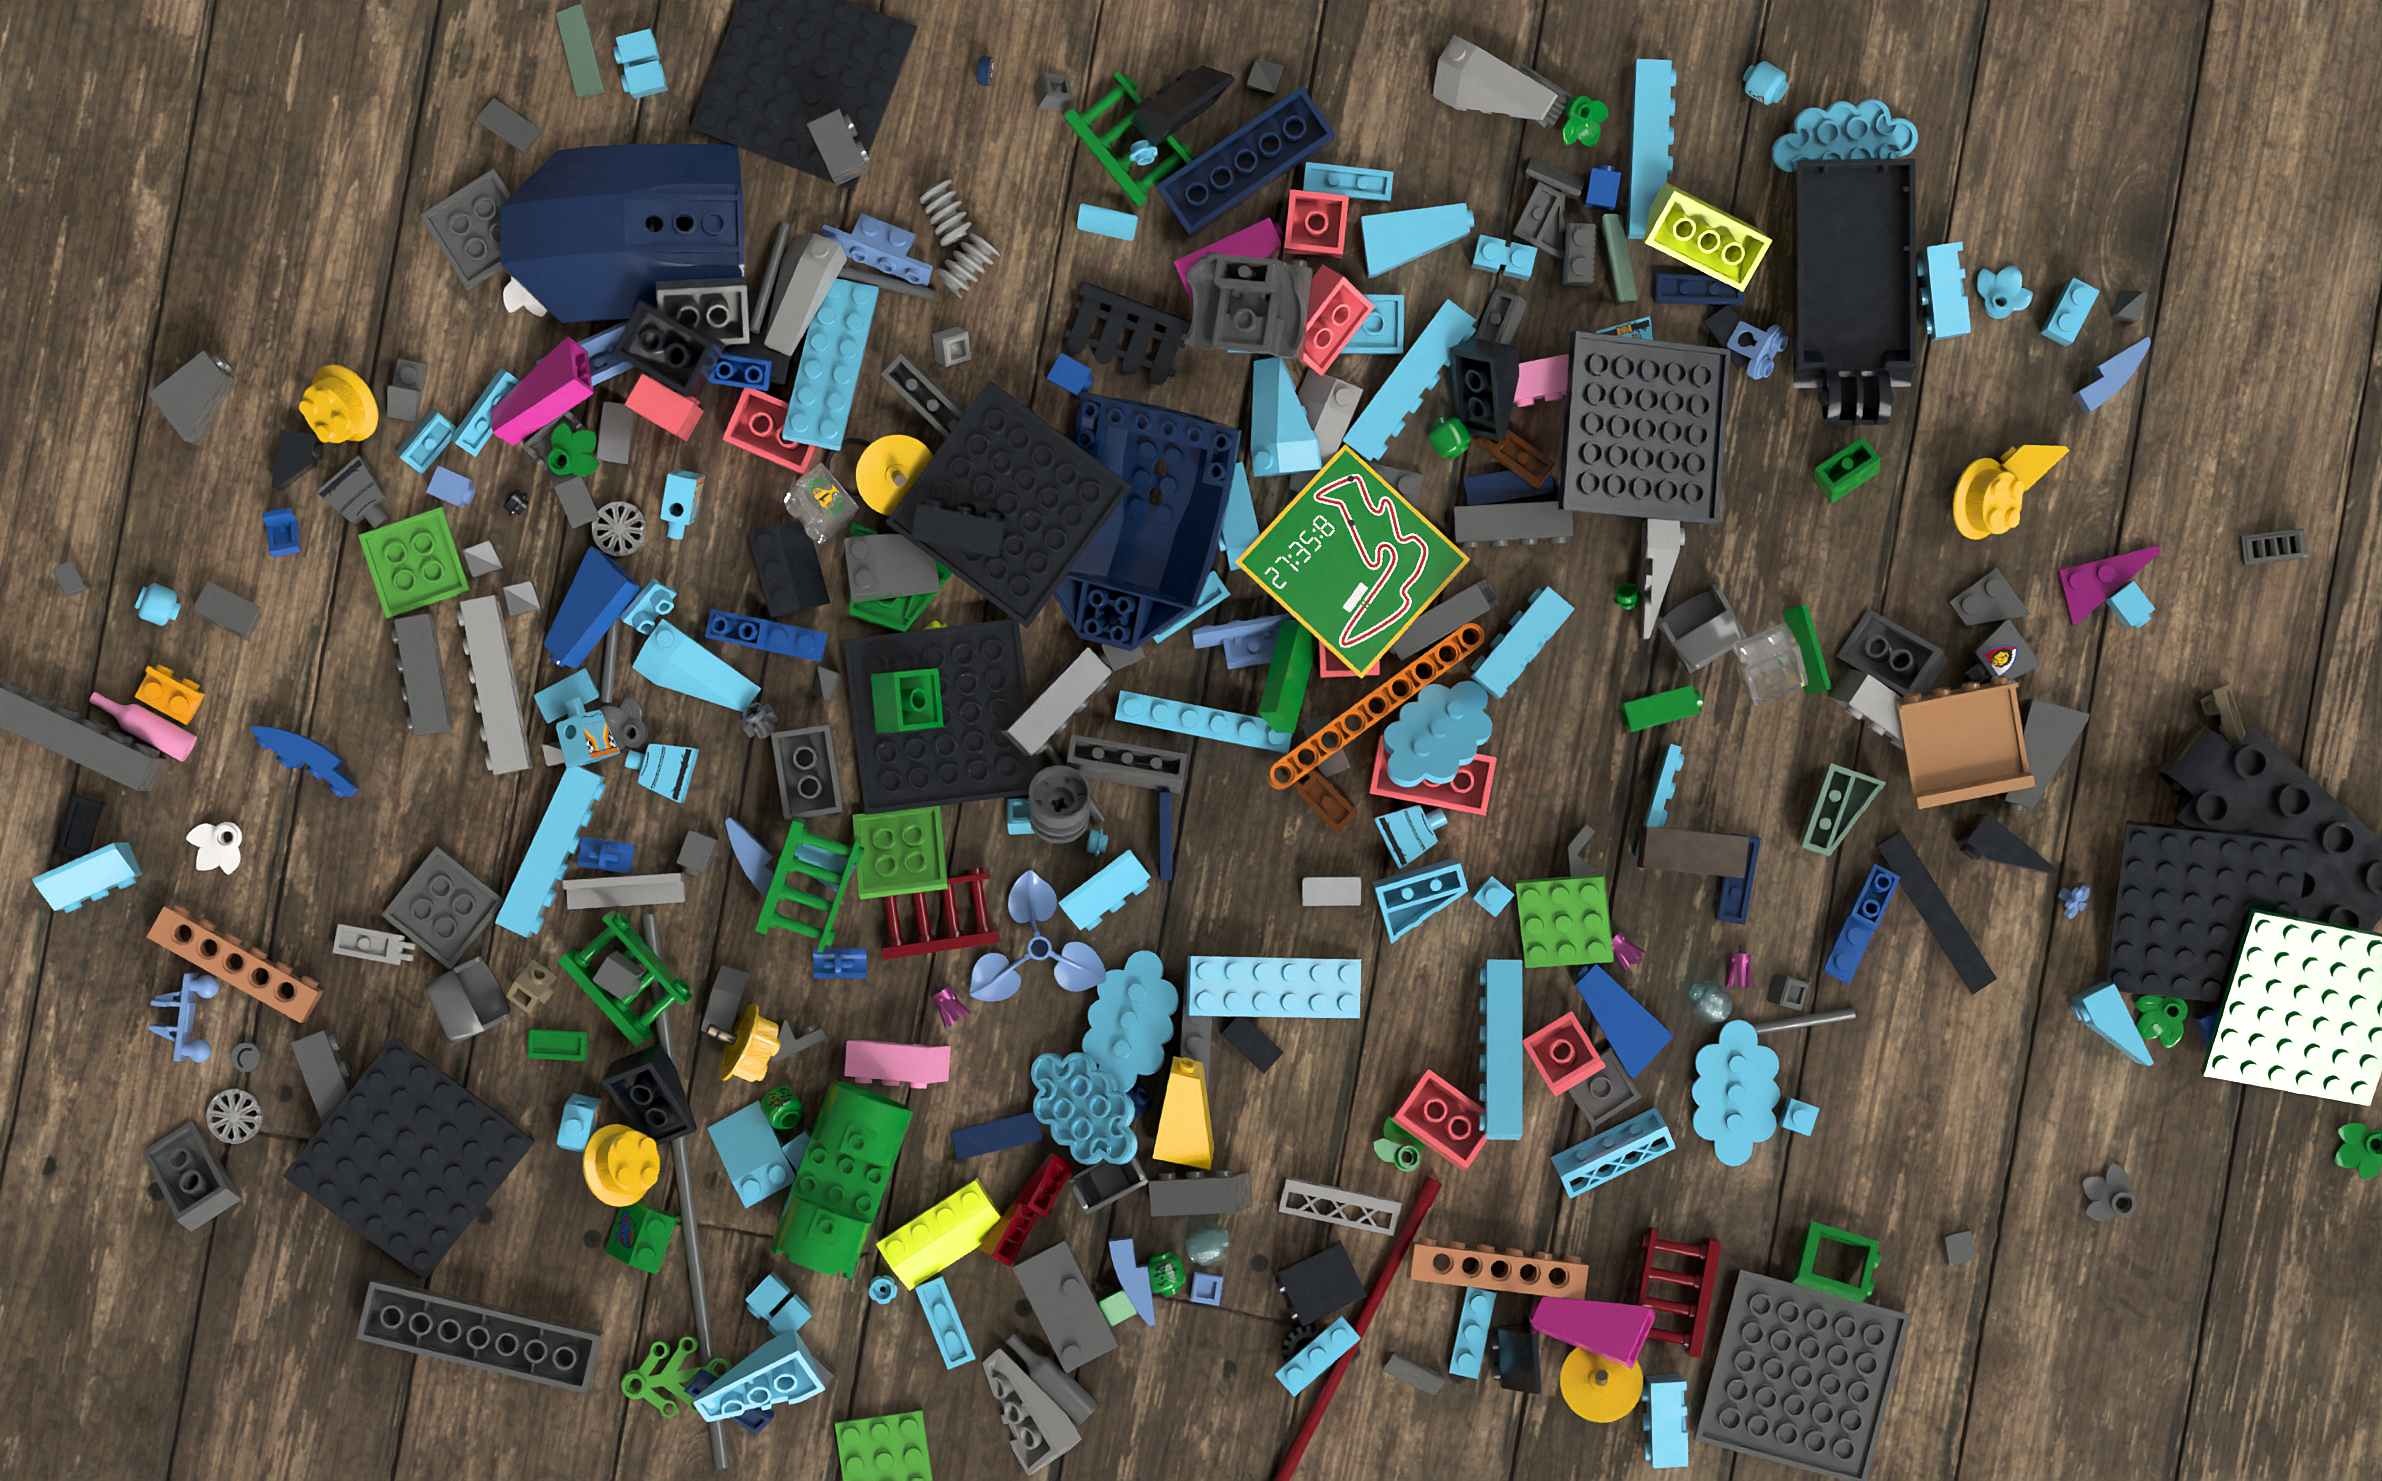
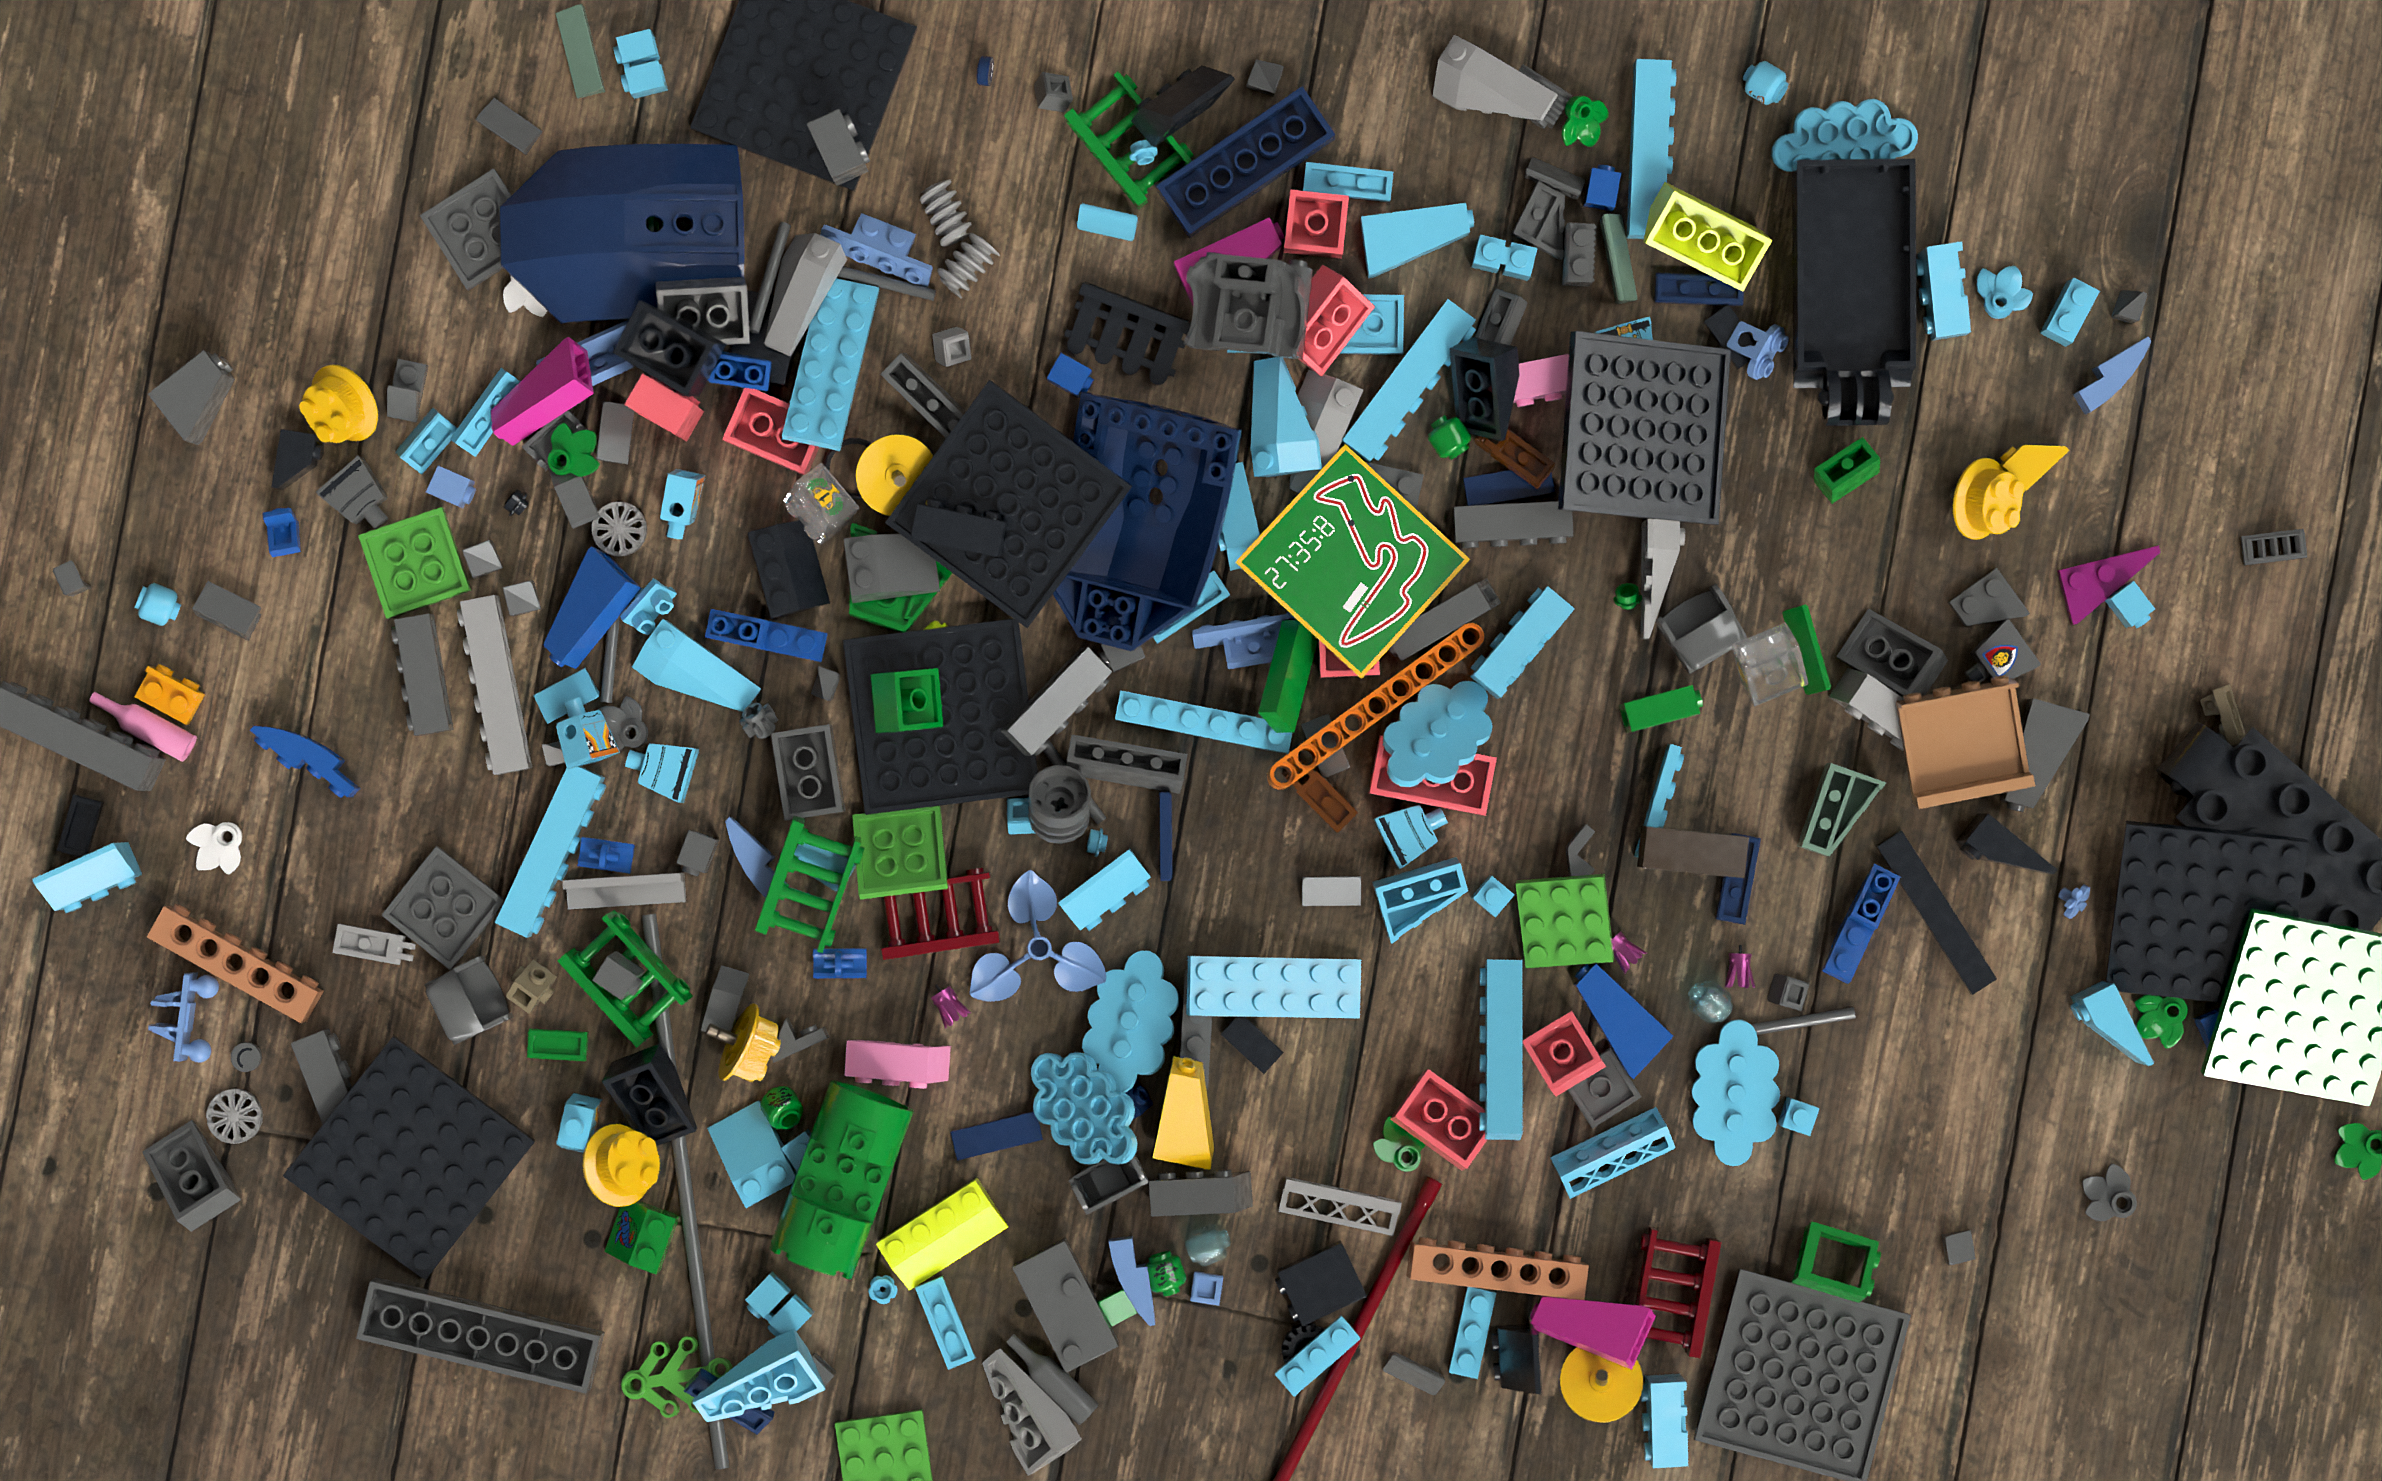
dark red slope [978,1153,1073,1267] -> none

